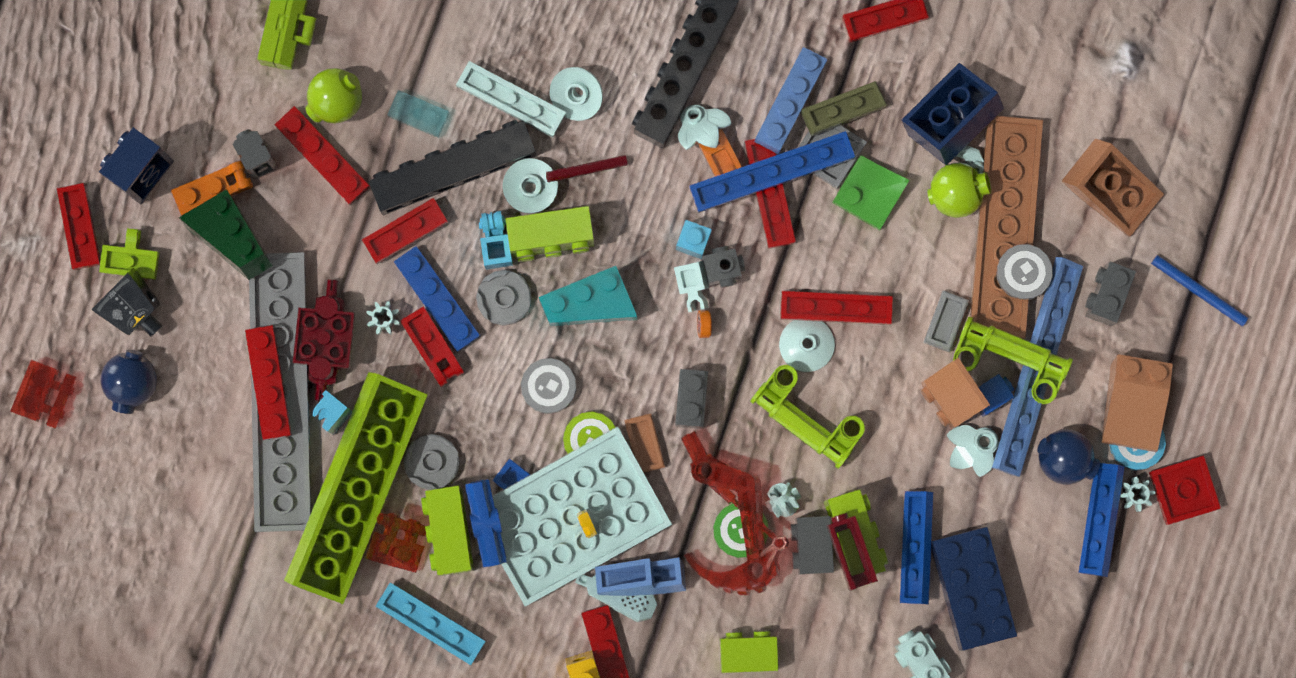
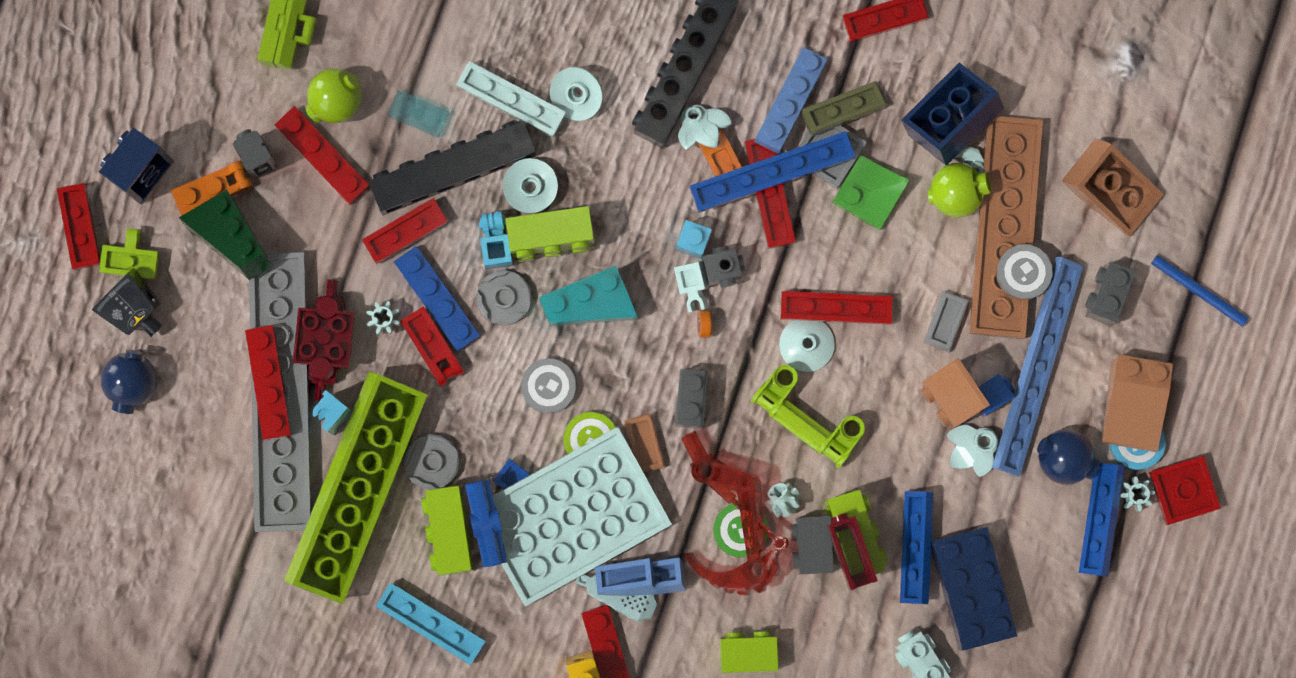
clear red plate [10,360,77,429] -> none
clear red plate [366,513,426,573] -> none
dark red bar [546,155,628,183] -> none
yellow tile [576,509,597,539] -> none
lime piece [953,316,1073,404] -> none

